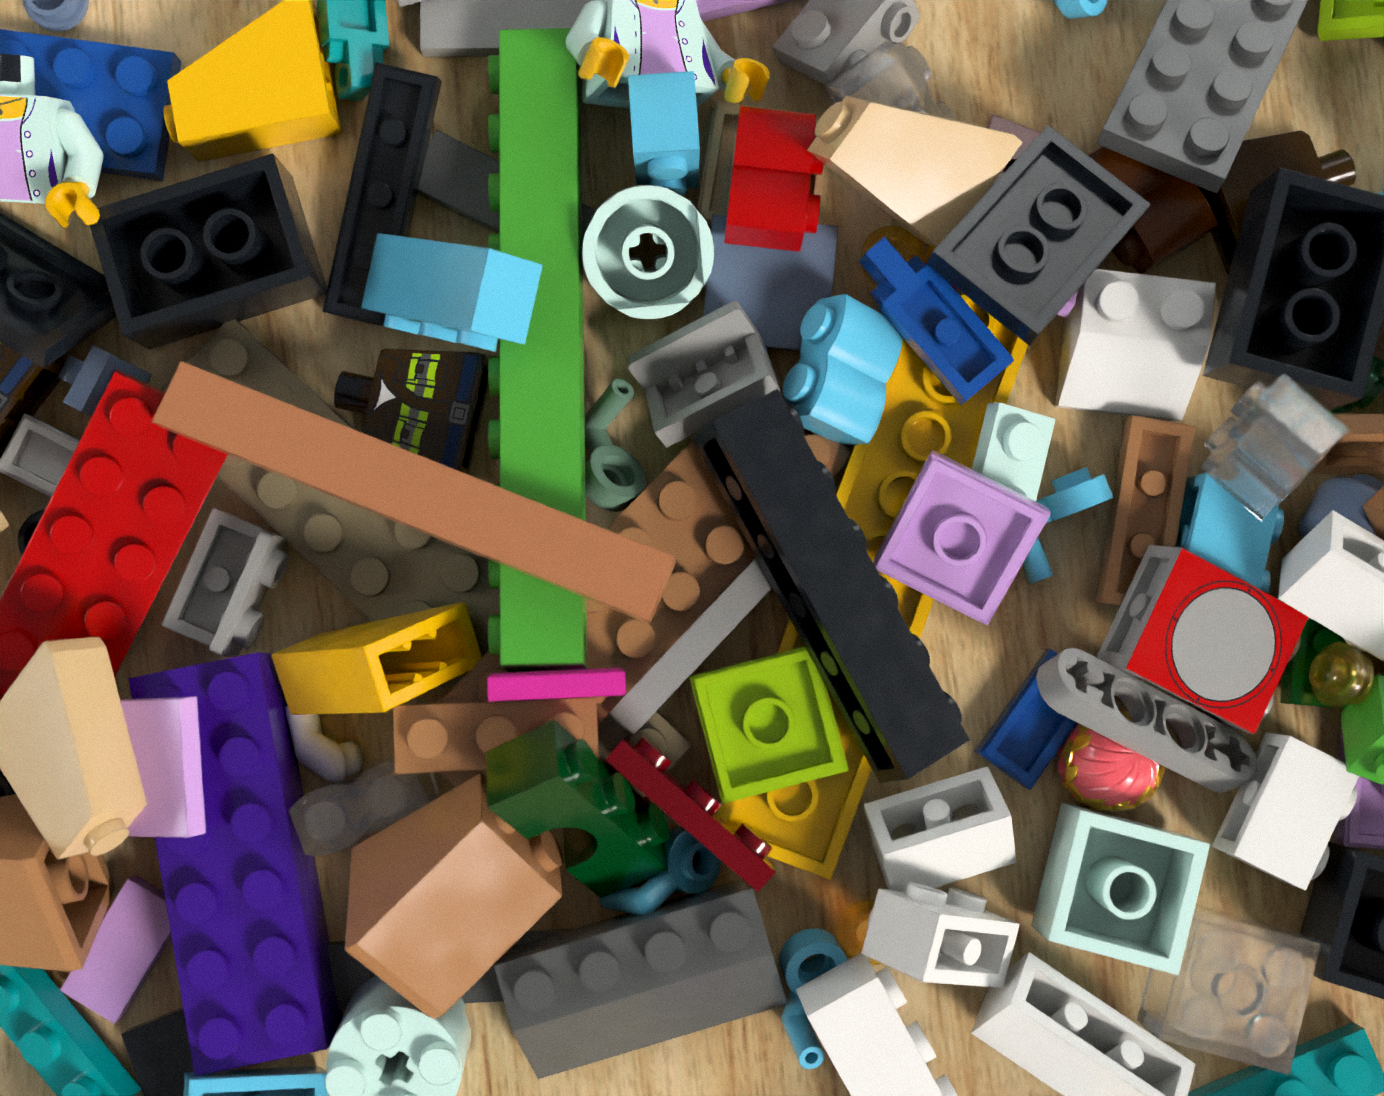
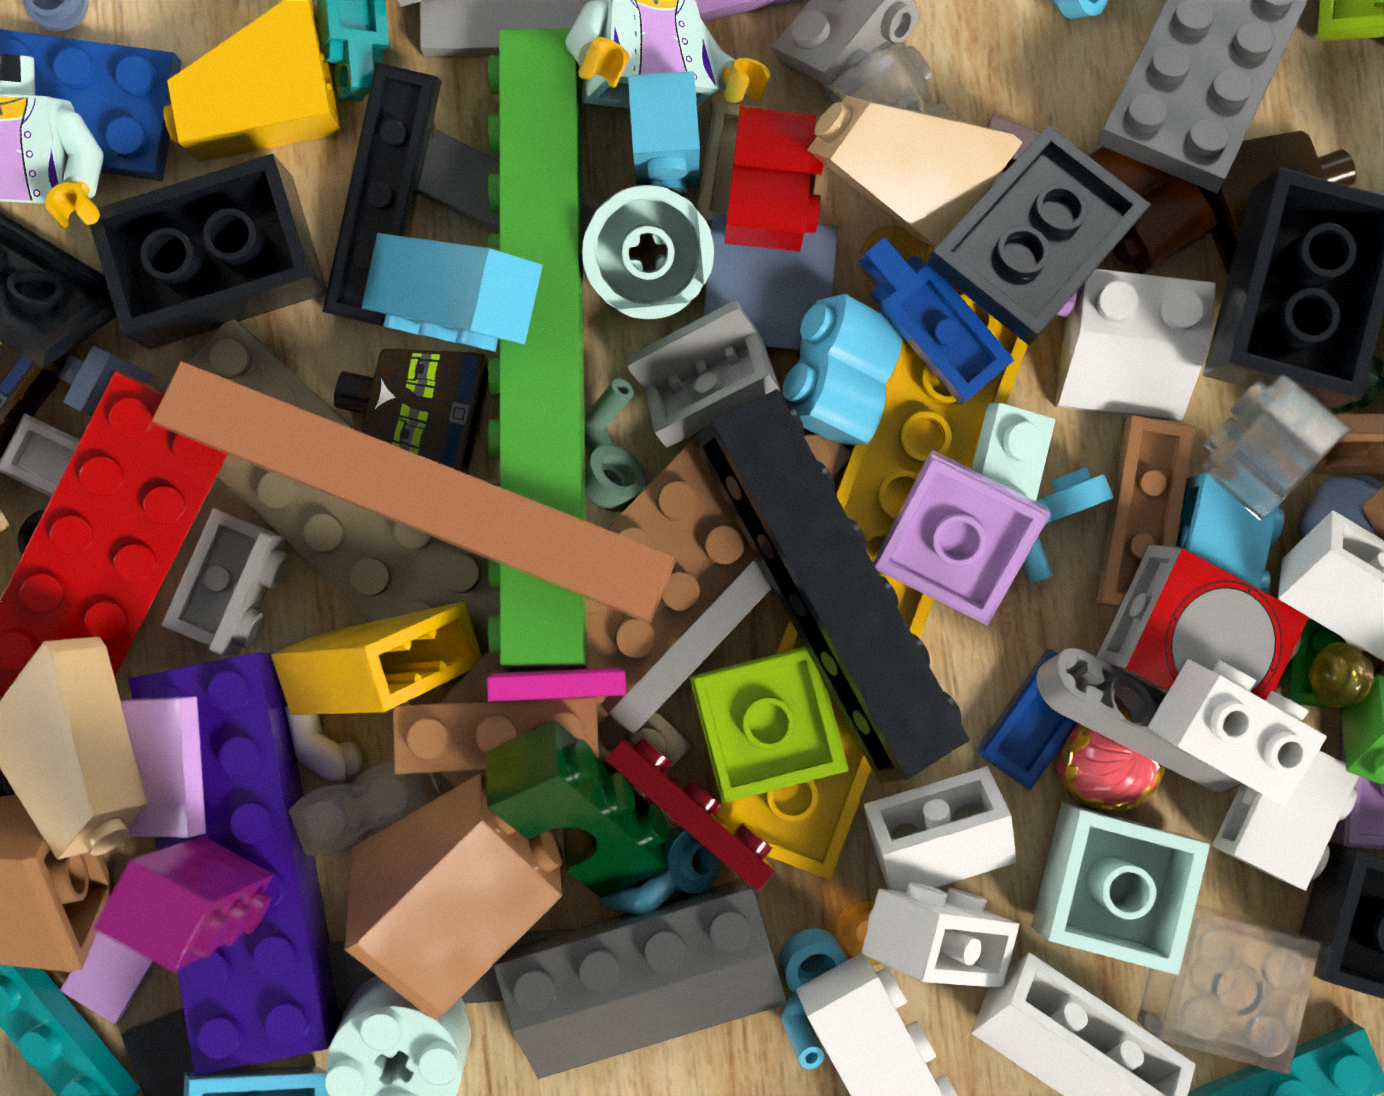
none -> magenta brick [93,836,274,972]
none -> white brick [1147,659,1327,807]

